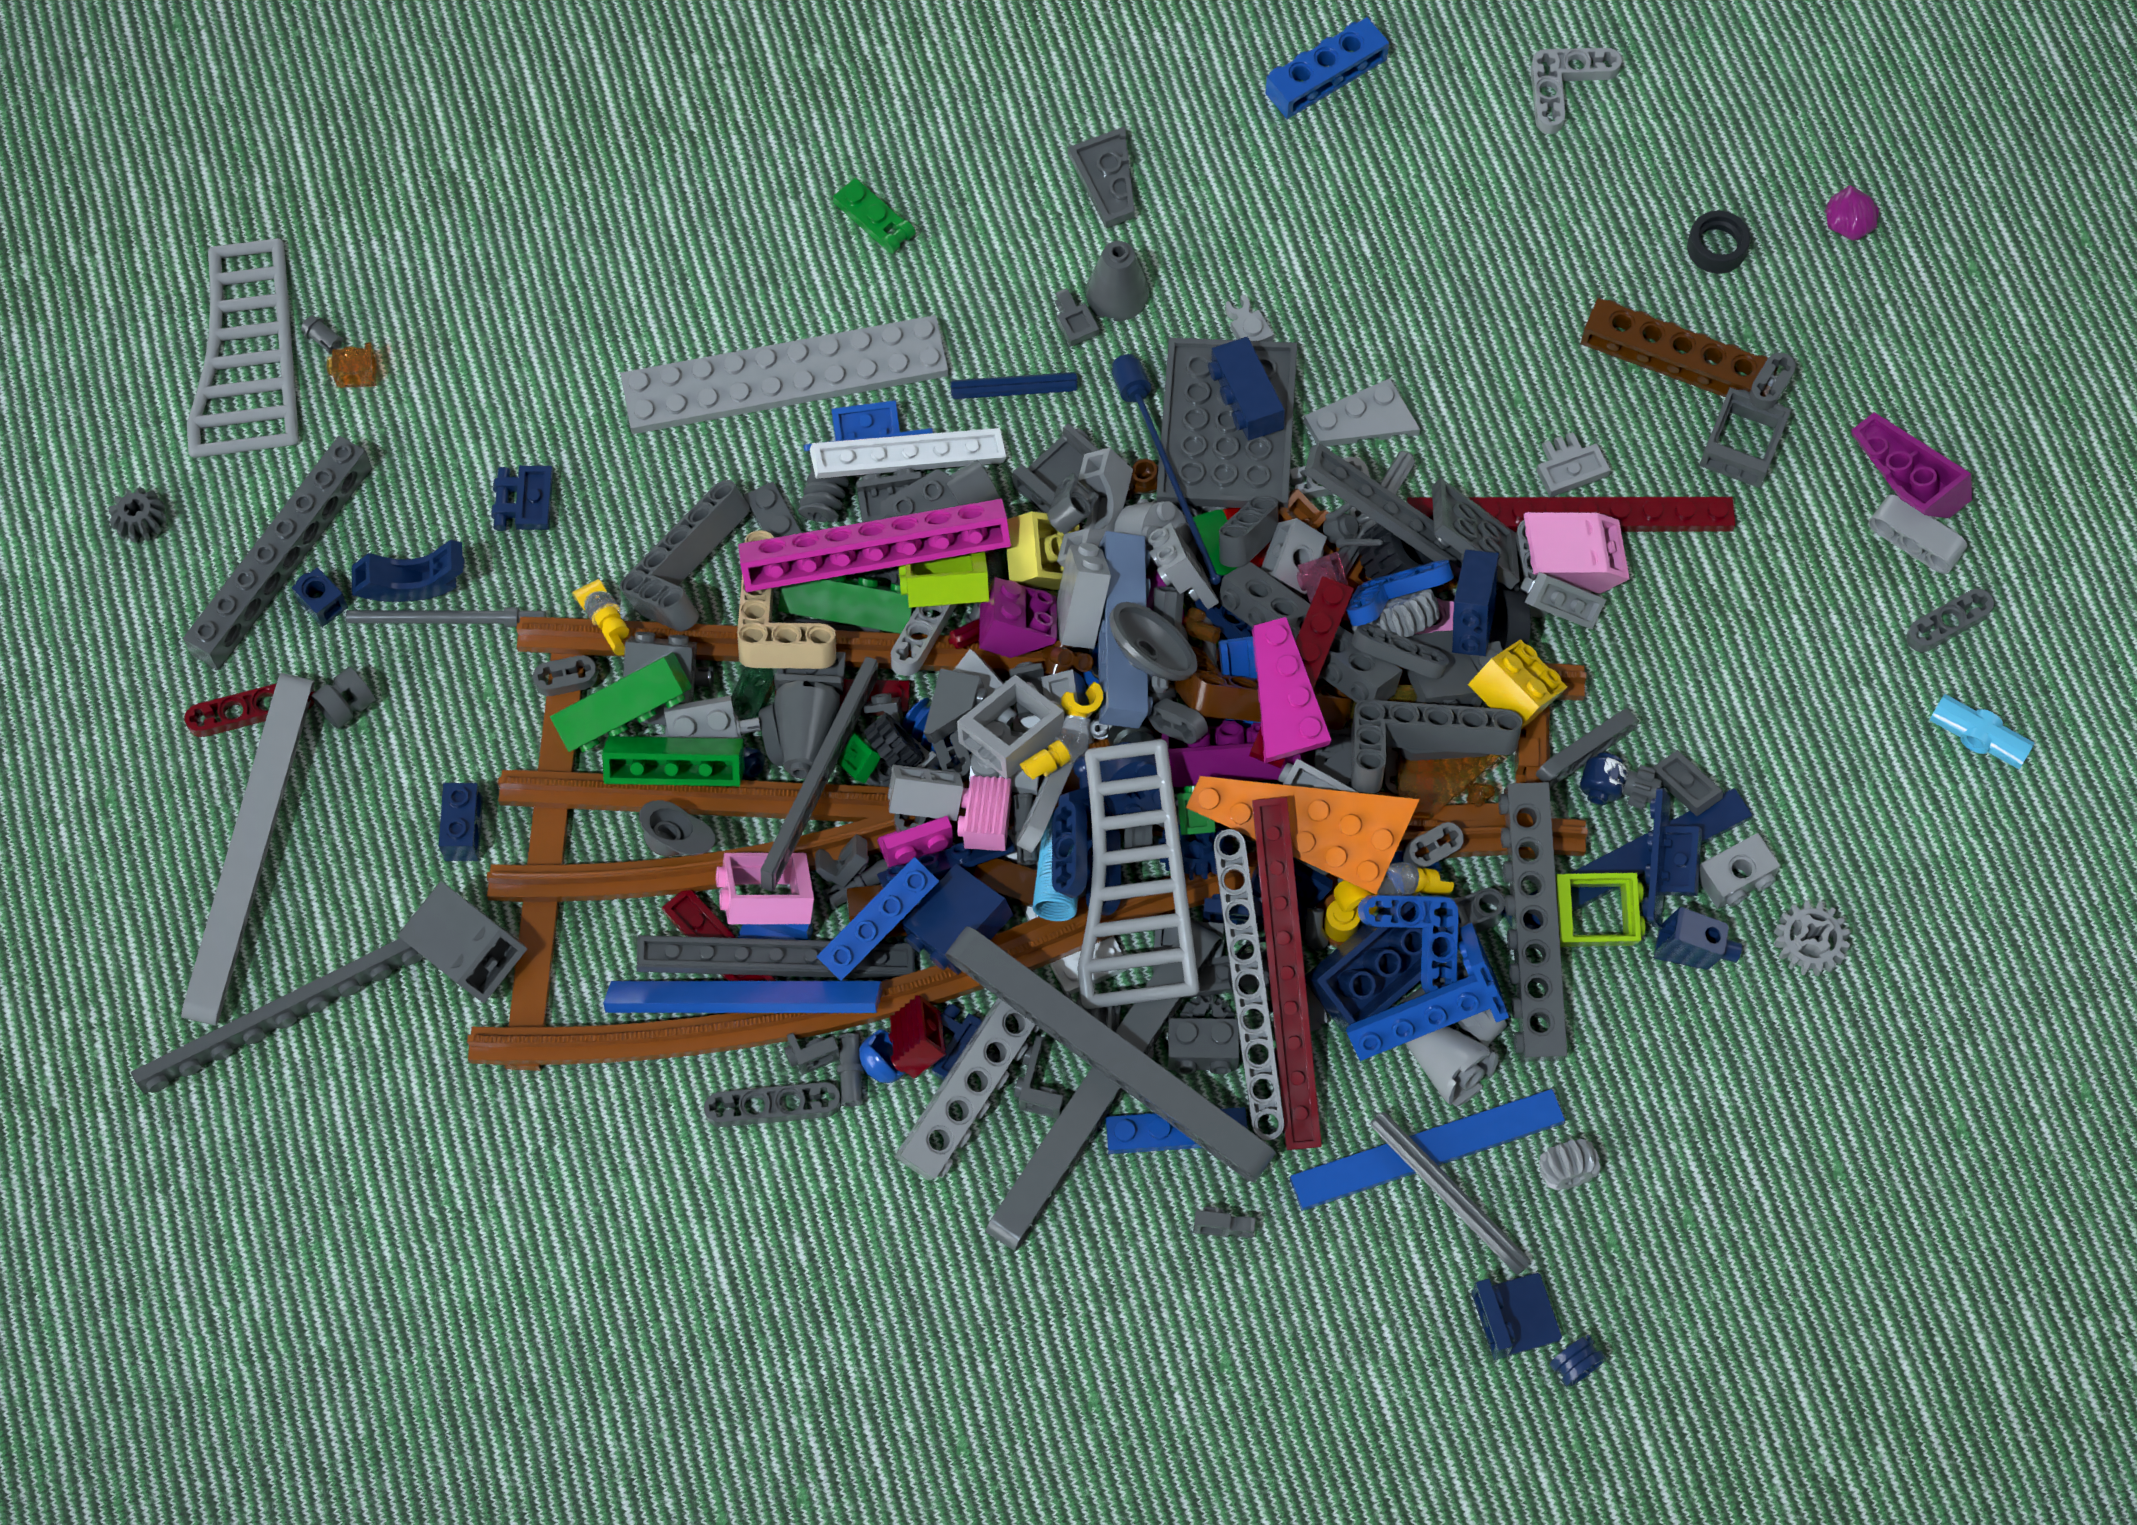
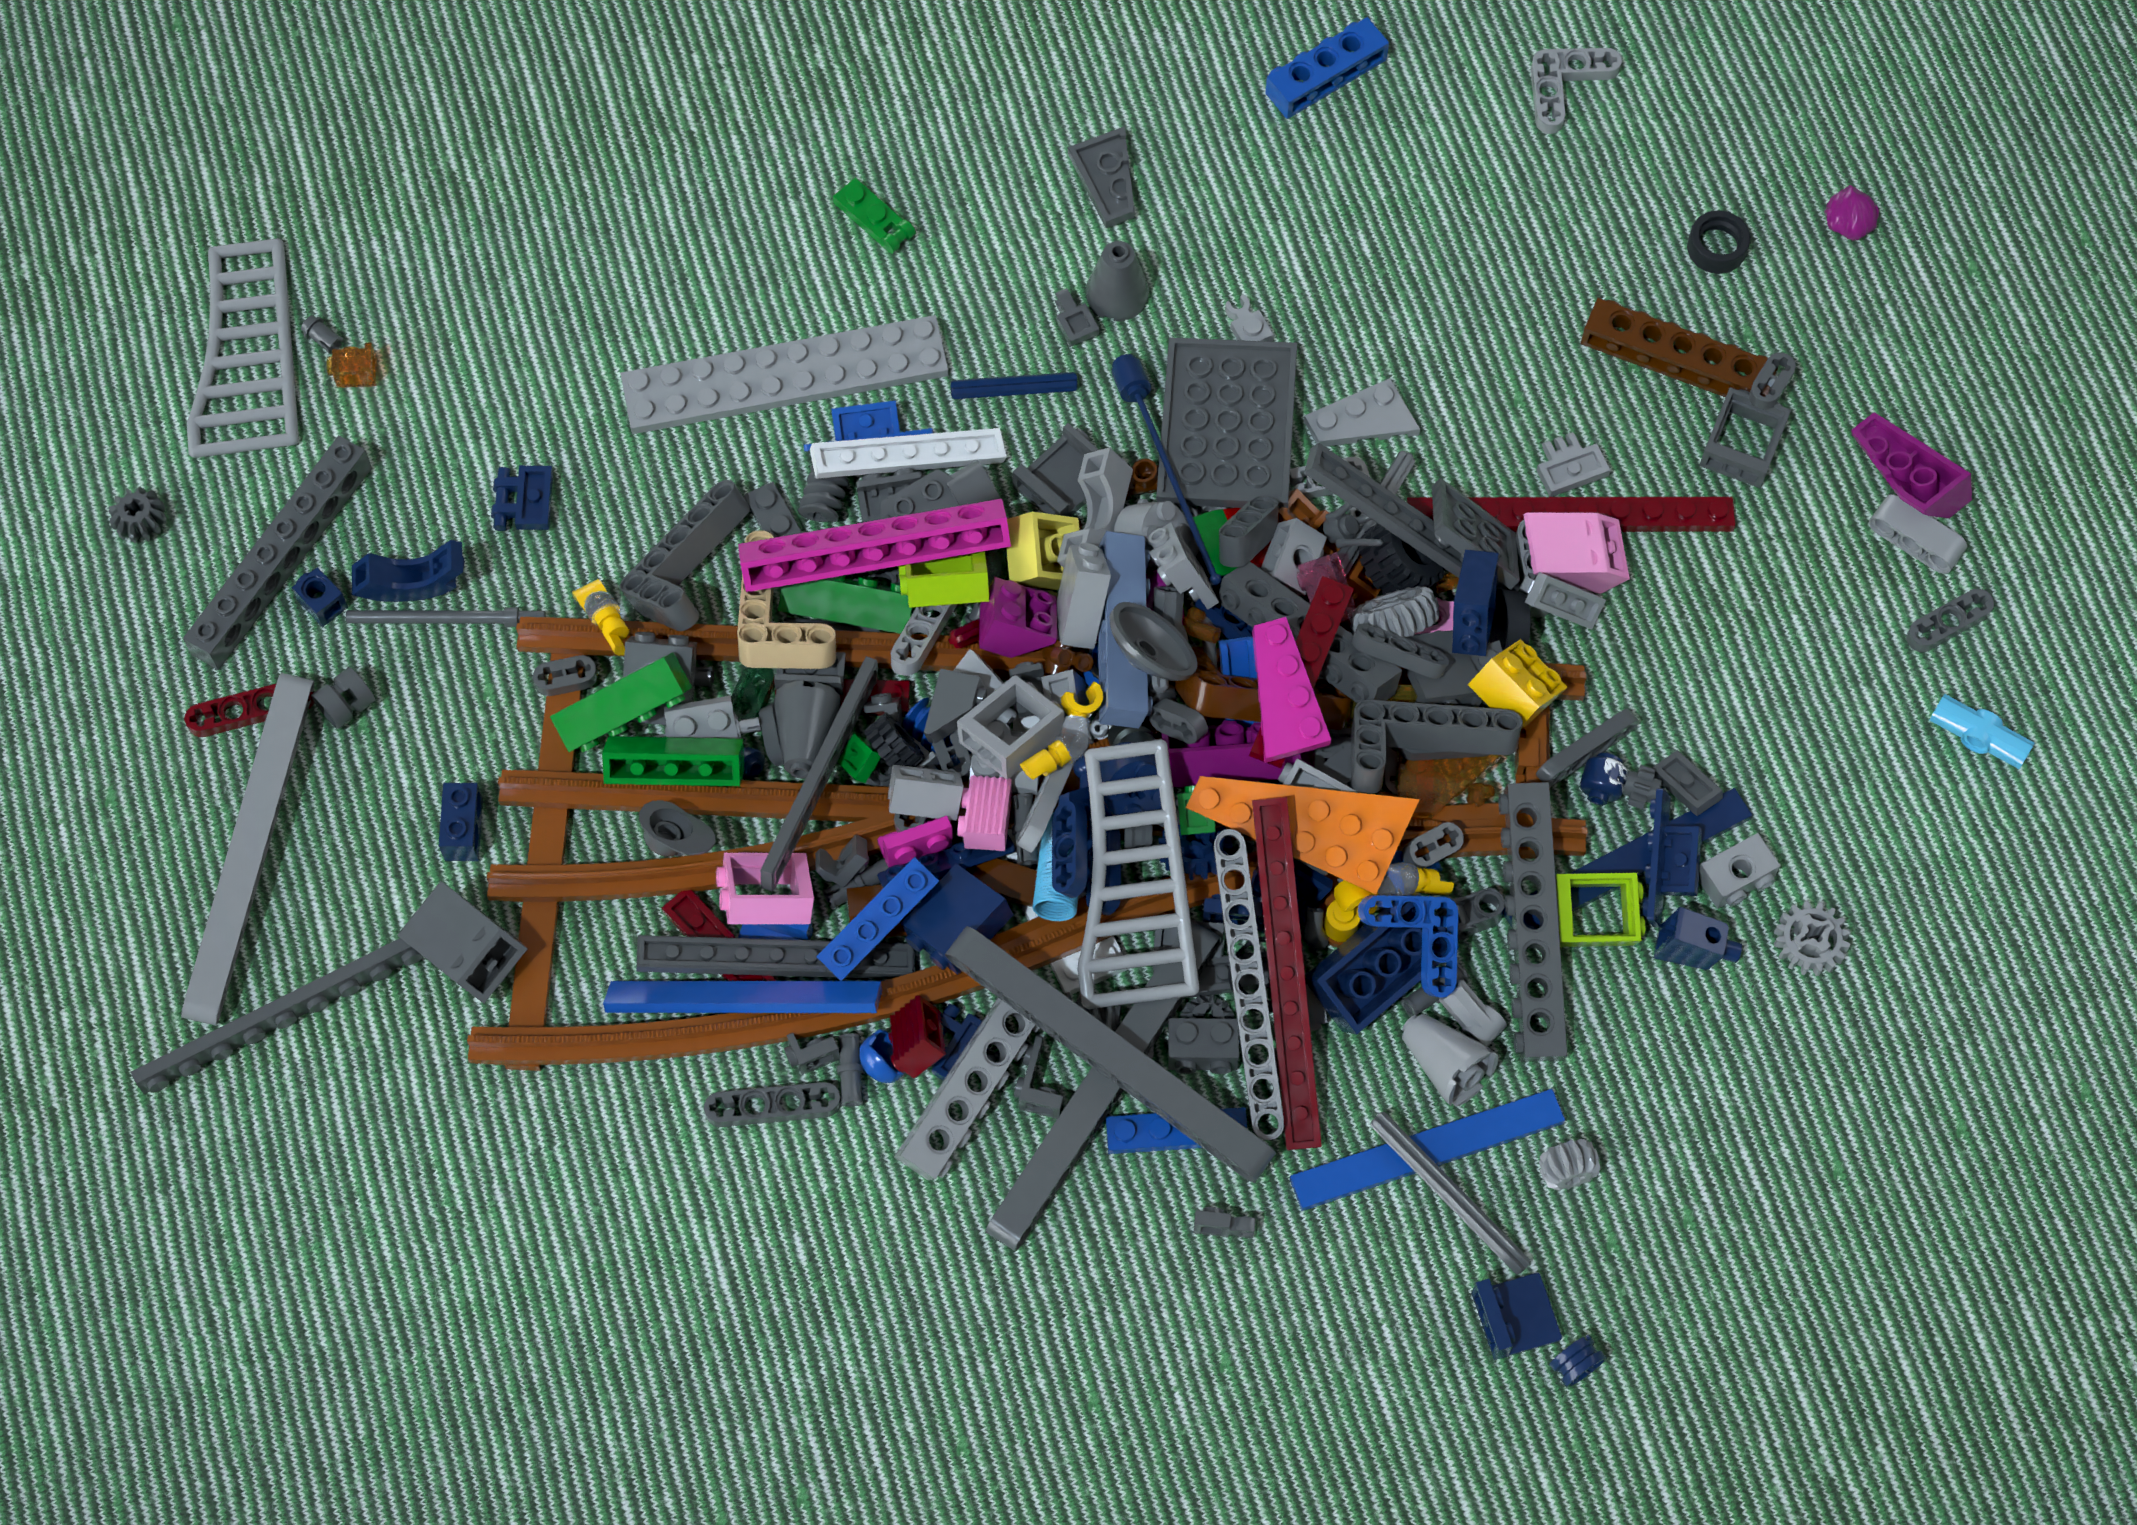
dark grey piece [1047,473,1099,534] -> none
dark blue brick [1208,336,1285,441] -> none
blue beam [1346,560,1454,626] -> none
blue bracket [1346,923,1509,1061] -> none

